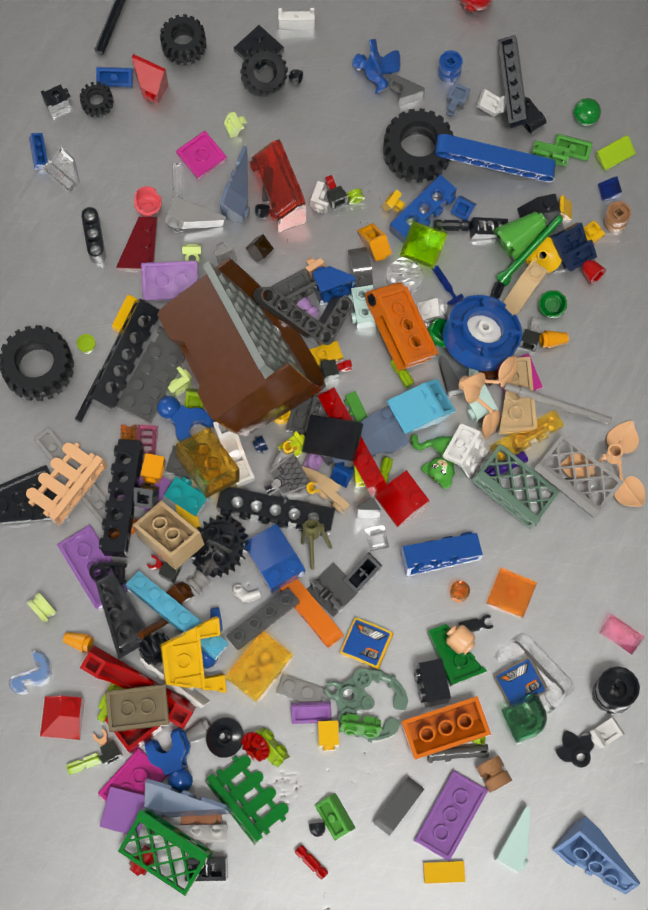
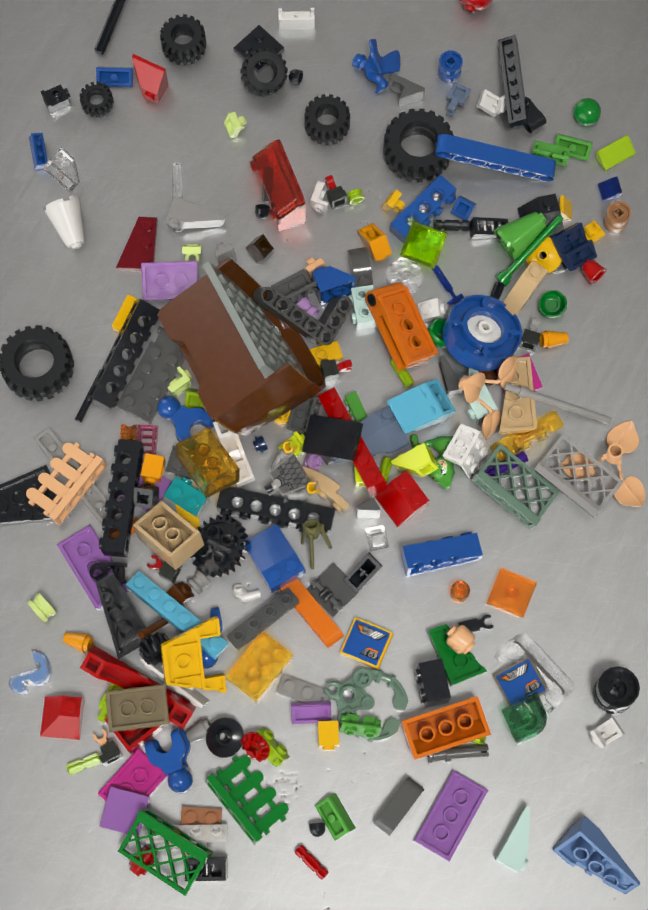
lime piece [76,334,96,353] -> none
black beam [81,207,106,263] -> none
coral hair [134,186,162,216] -> none
sand blue wedge [144,779,232,817] -> none
dark pink tile [176,131,227,180] -> none
sand blue wedge [220,145,250,224] -> none
blue tile [330,462,354,488] -> none
yellow tile [423,861,466,884] -> none
medium nougat wheel [476,755,513,793] -> none
black plate [556,731,594,768] -> none
clear pink slope [599,614,644,655] -> none
none -> white cone [43,196,85,250]
none -> black tyre [304,94,350,145]
none -> neon yellow slope [391,443,439,478]

